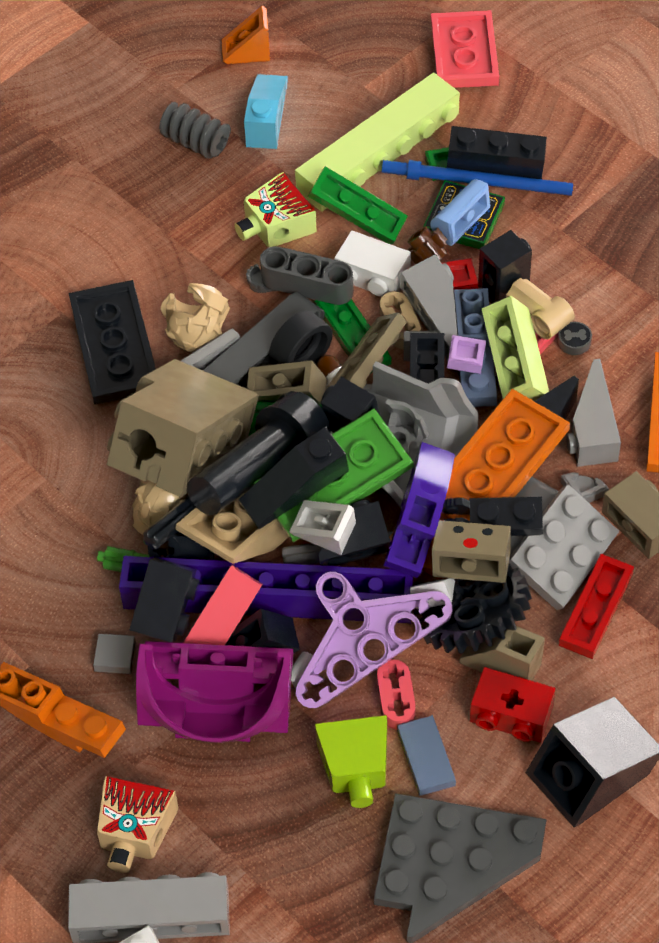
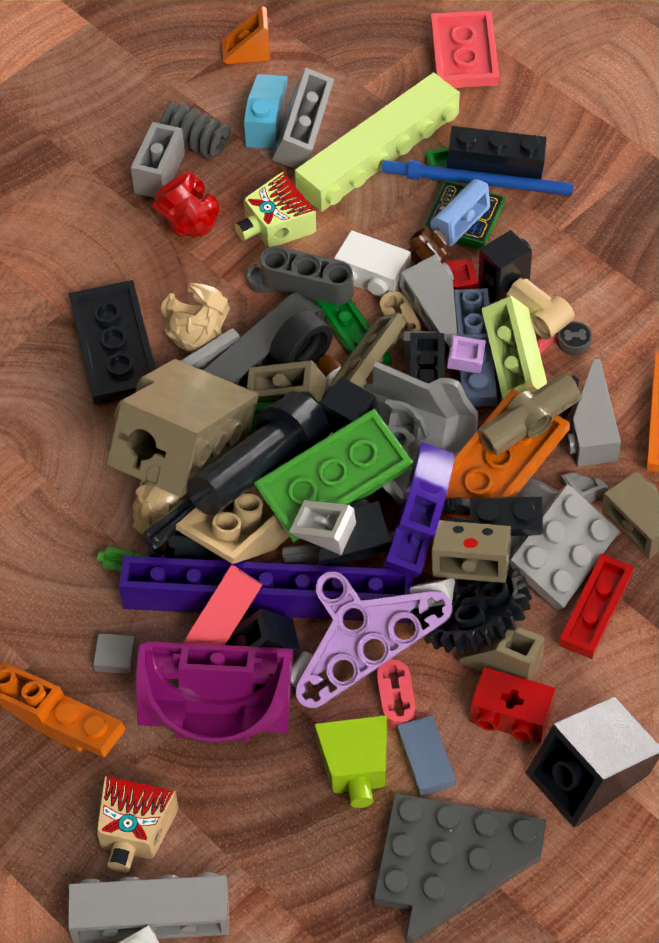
black brick [129,557,200,643] -> none
black slope [239,427,349,529] -> none
green plate [308,166,408,245] -> none
none -> light grey brick [131,122,185,198]
none -> red helmet [152,171,220,238]
none -> light grey brick [272,67,334,169]
none -> dark tan piece [478,373,582,456]

